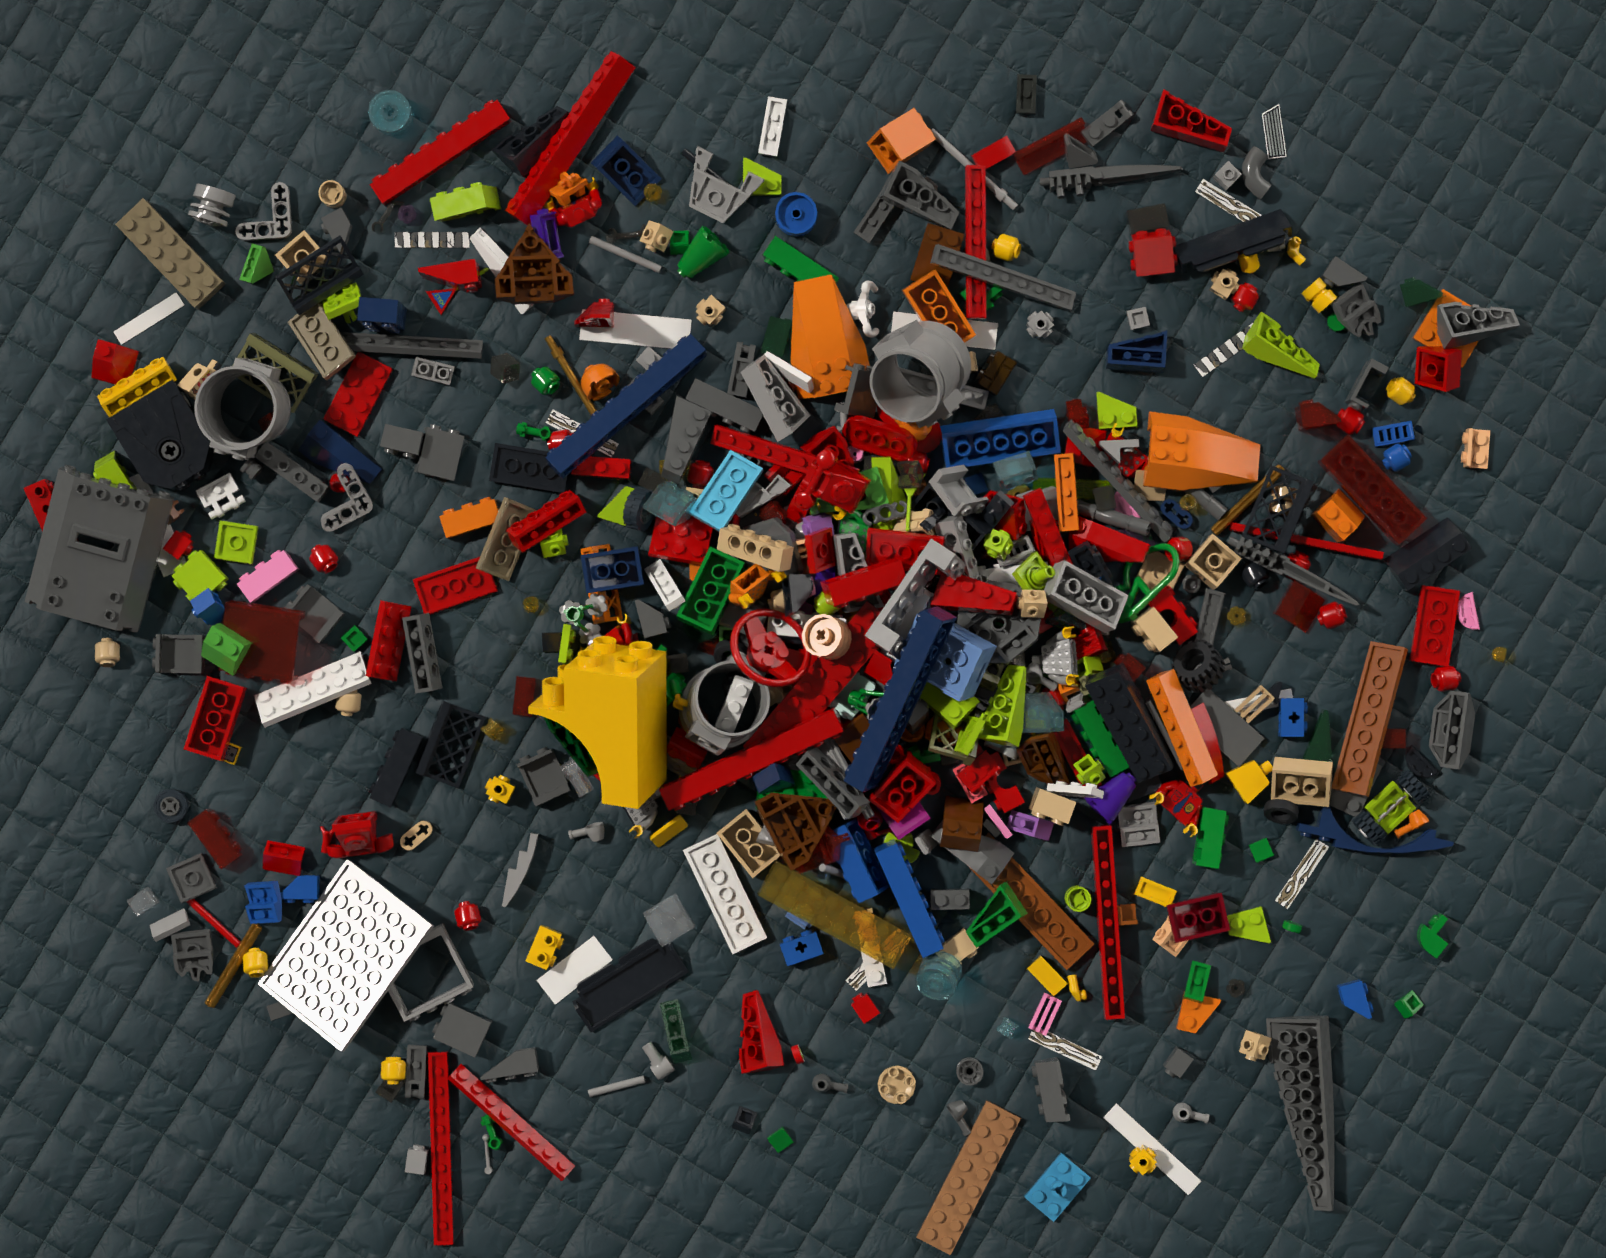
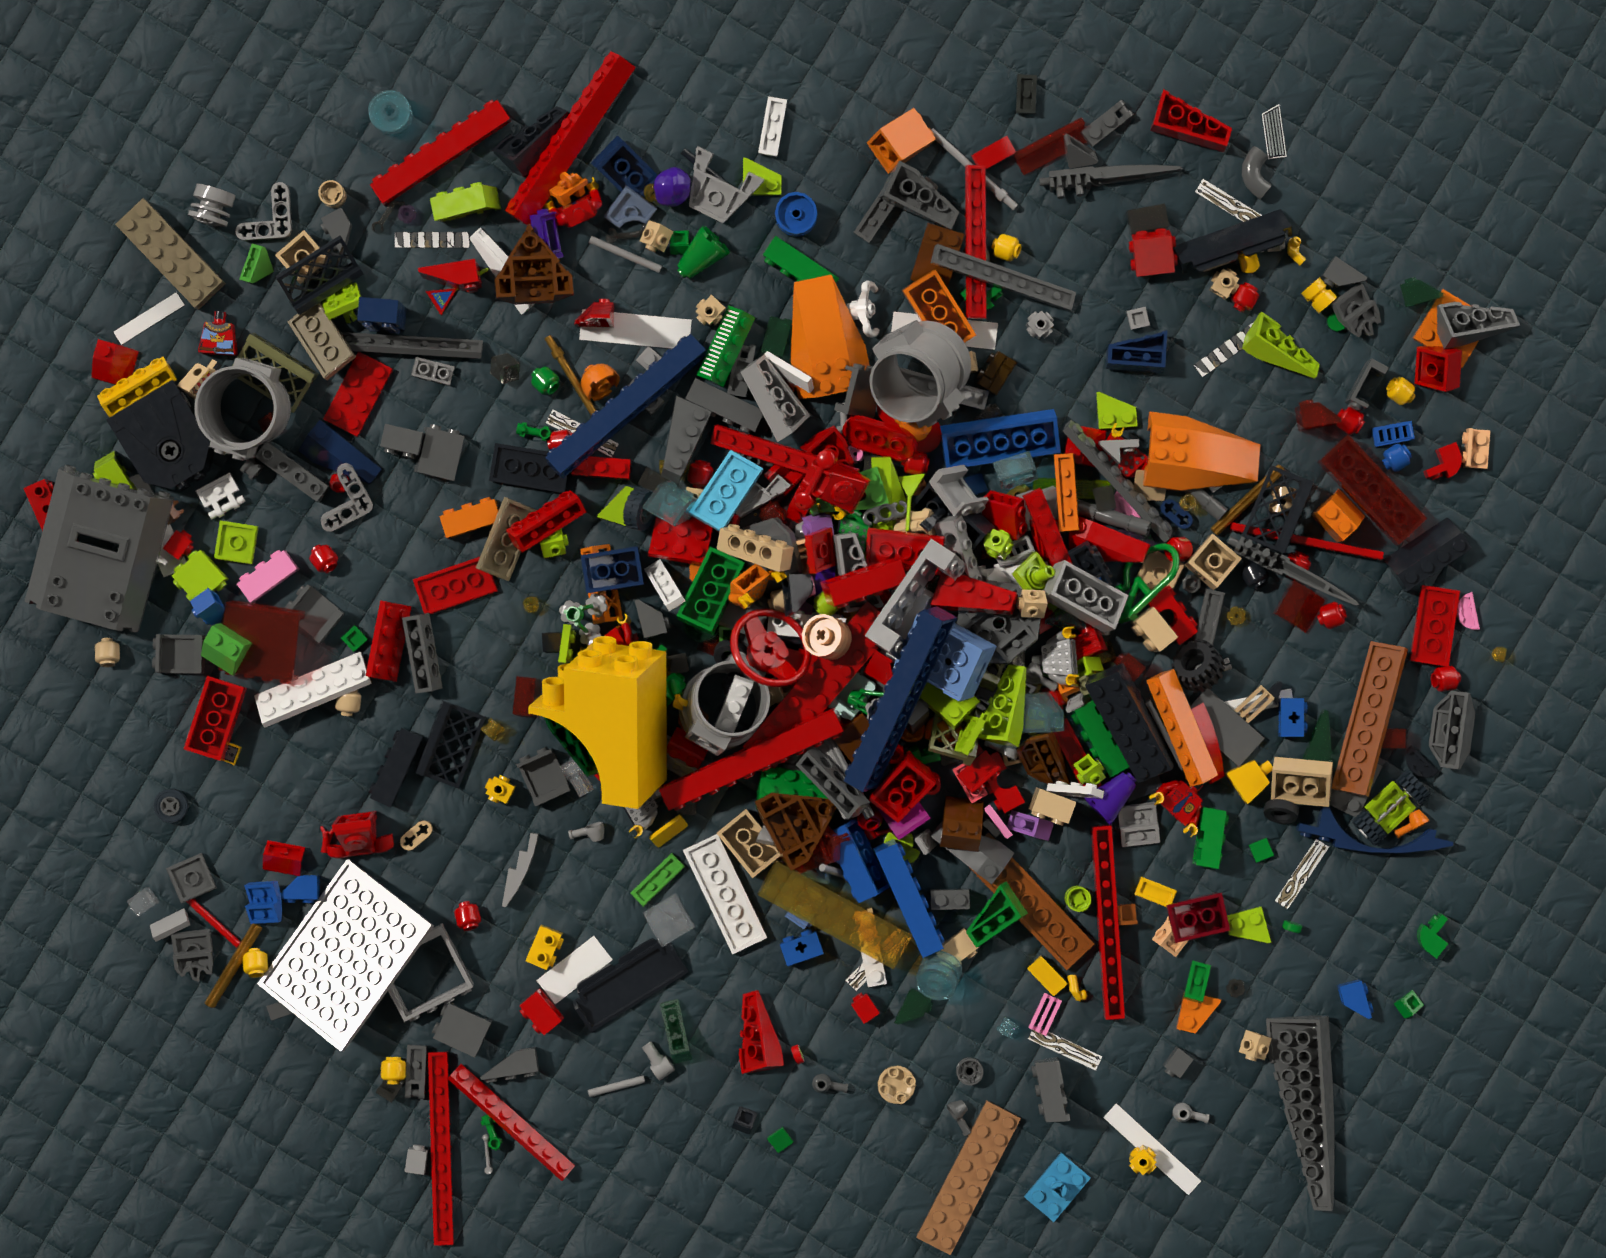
clear red brick [188,809,243,869] -> none
dark blue slope [753,763,796,794] -> none
clear smoke panel [897,460,924,489] -> none
black plate [979,490,1015,528] -> none
clear red brick [1066,399,1089,429] -> none
light grey brick [1212,161,1242,190] -> none
none -> torso [198,311,238,356]
none -> red brick [519,988,564,1035]
none -> sand blue tile [604,186,657,228]
none -> bright green tile [630,853,685,907]
none -> dark purple piece [654,167,690,207]
none -> green brick [697,305,755,387]
none -> clear green slope [894,987,934,1025]
none -> red brick [1423,442,1462,480]

